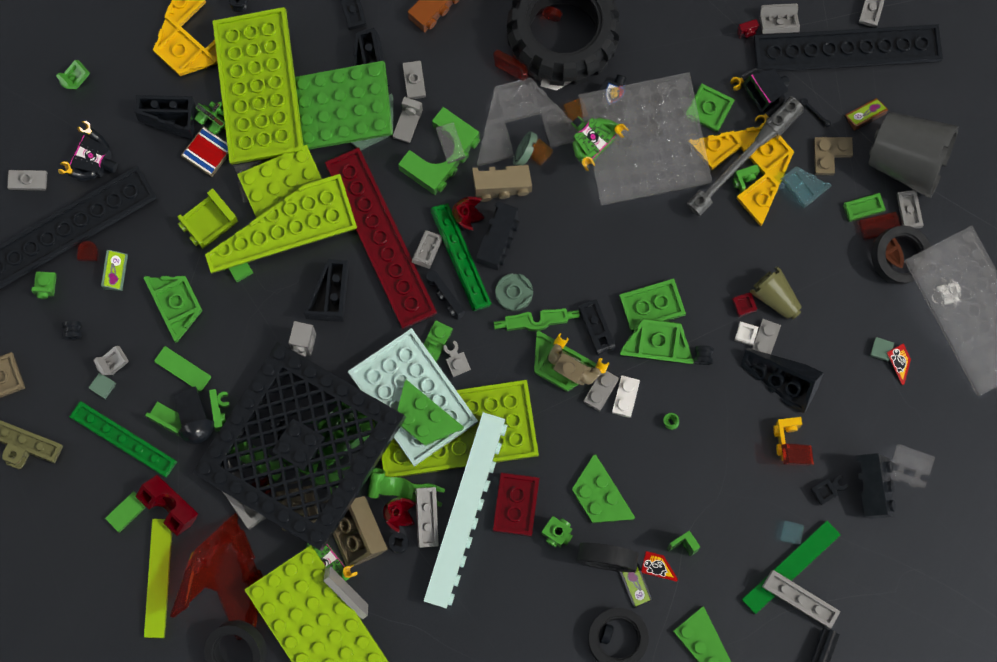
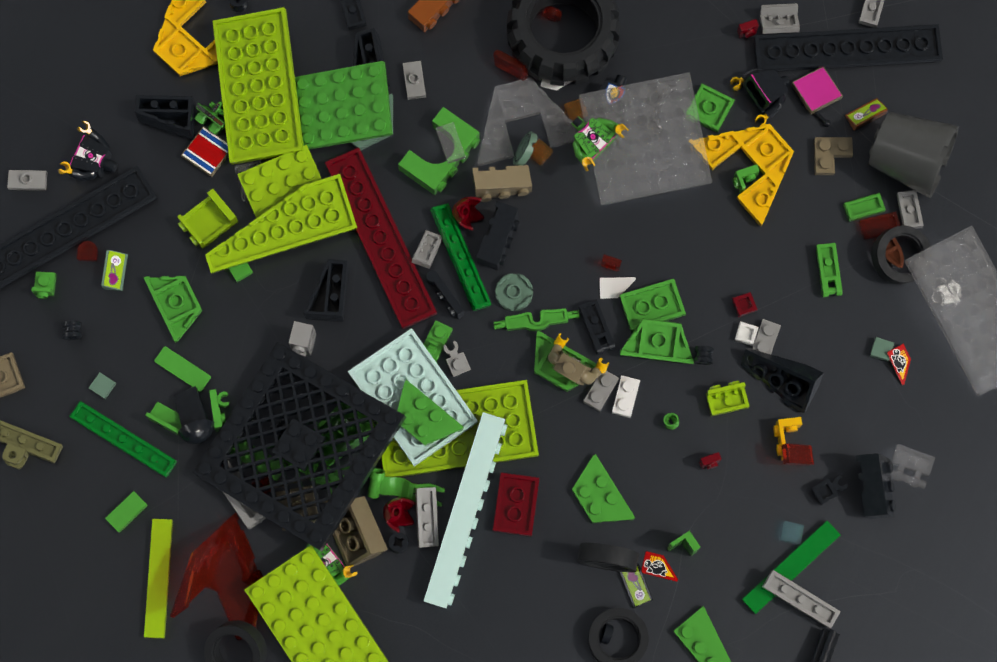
bright green bracket [56,60,90,89] -> none
light grey bracket [93,346,129,375] -> none
dark red arch [135,475,199,536] -> none
light grey tile [324,566,368,619] -> none
light grey bracket [393,97,423,143] -> none
bright green brick [541,516,573,548] -> none
dark grey bar [686,96,804,217] -> none
olive cone [750,266,802,319] -> none
clear light blue wing [781,166,832,208] -> none
none -> white sticker [600,277,636,299]
none -> clear red tile [601,254,622,272]
none -> dark red plate [699,452,722,470]
none -> lime bracket [706,381,750,416]
none -> dark pink tile [791,67,843,115]
none -> bright green plate [816,243,843,297]

